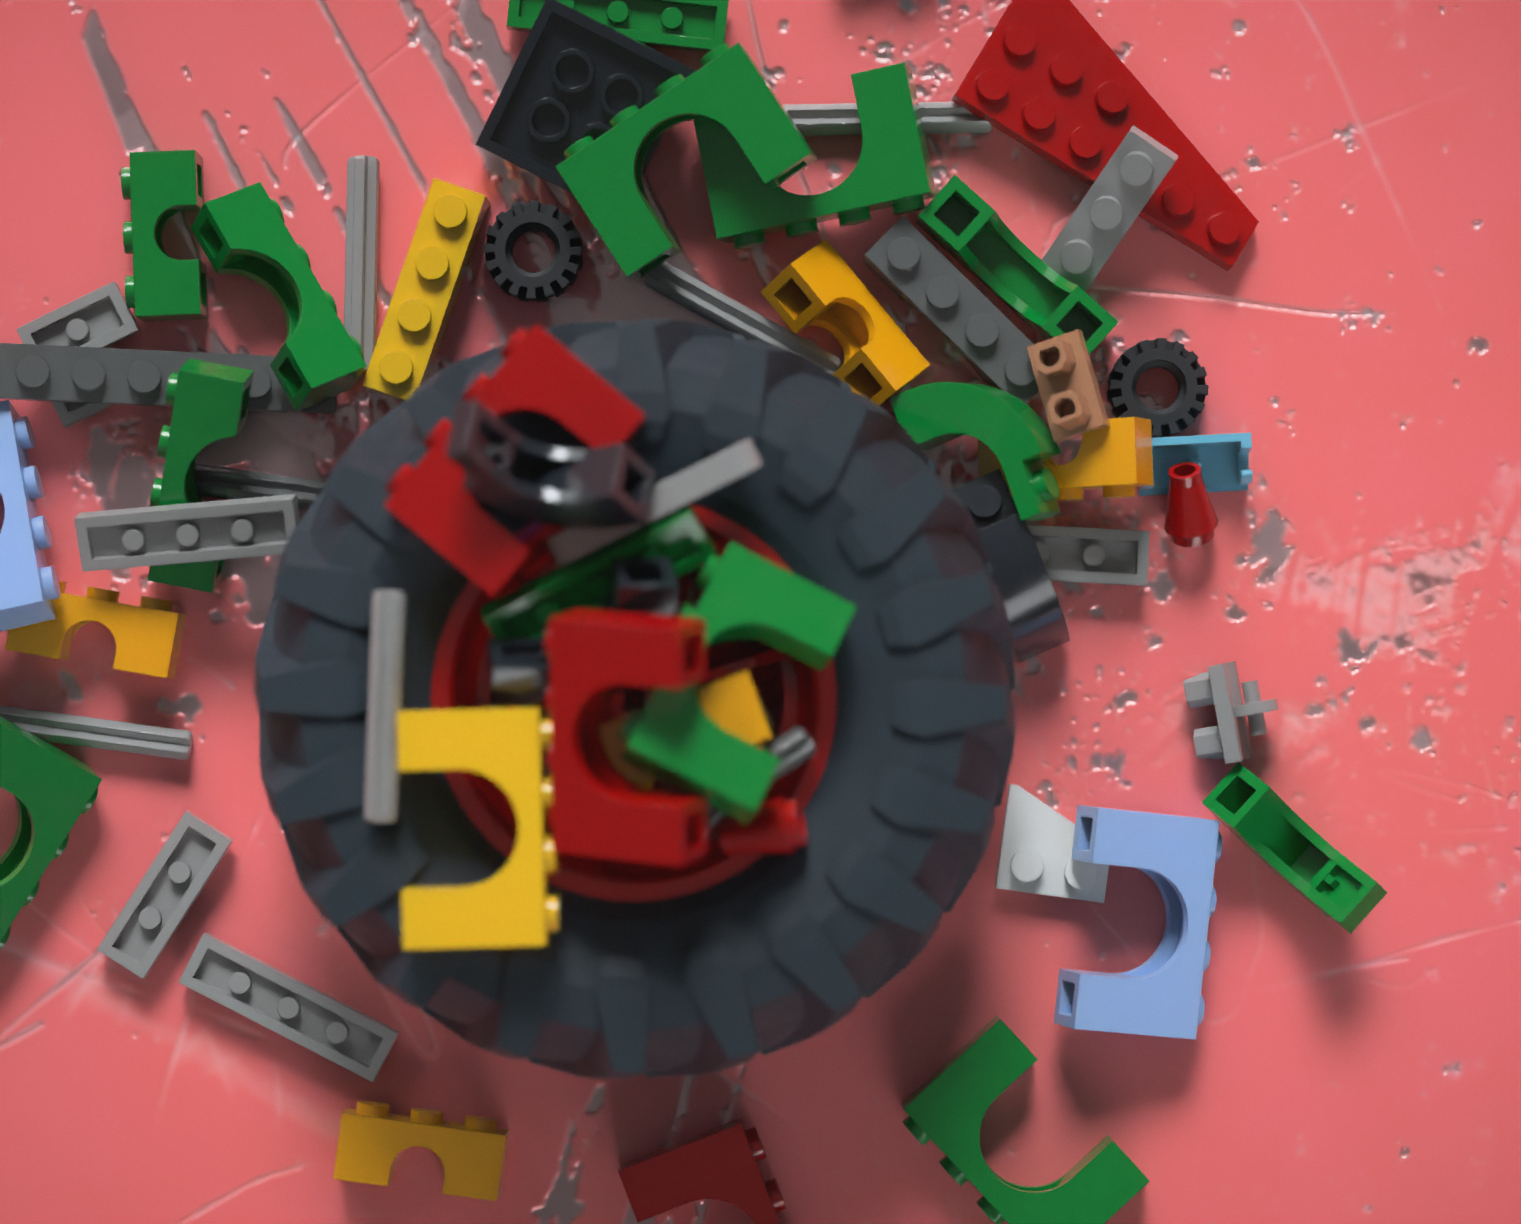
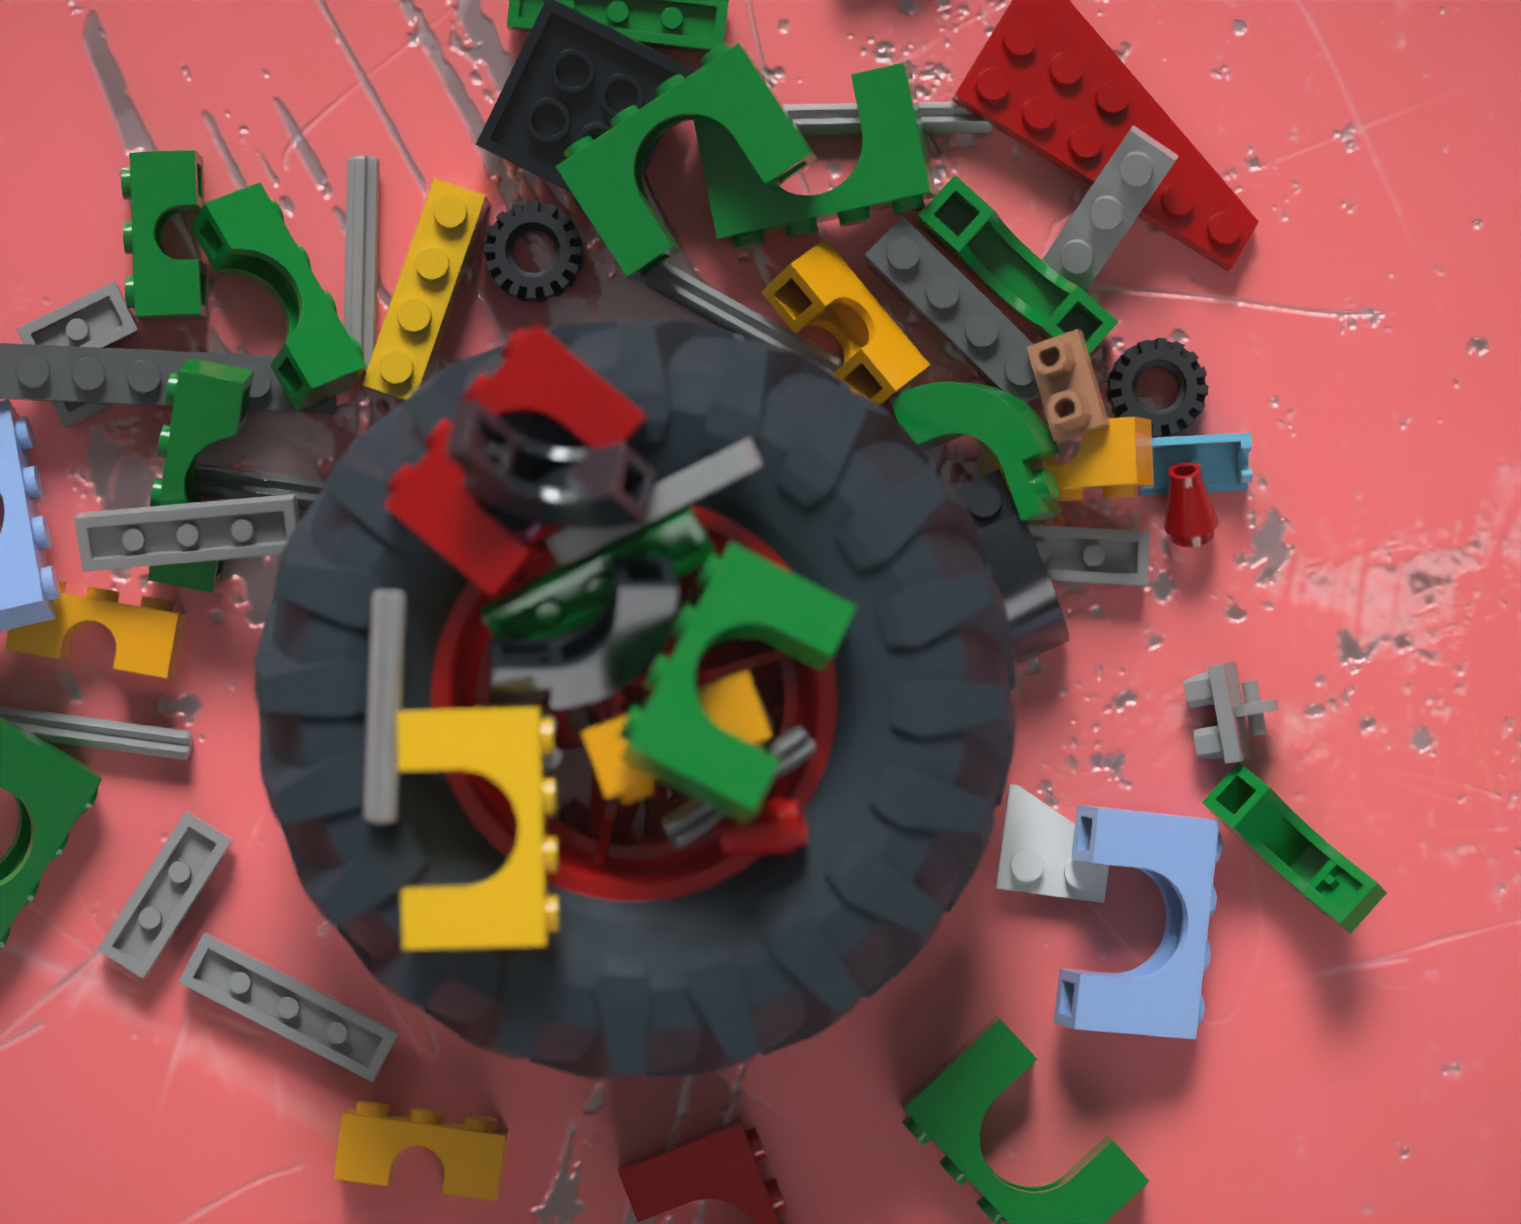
red arch [544,608,708,867] -> none

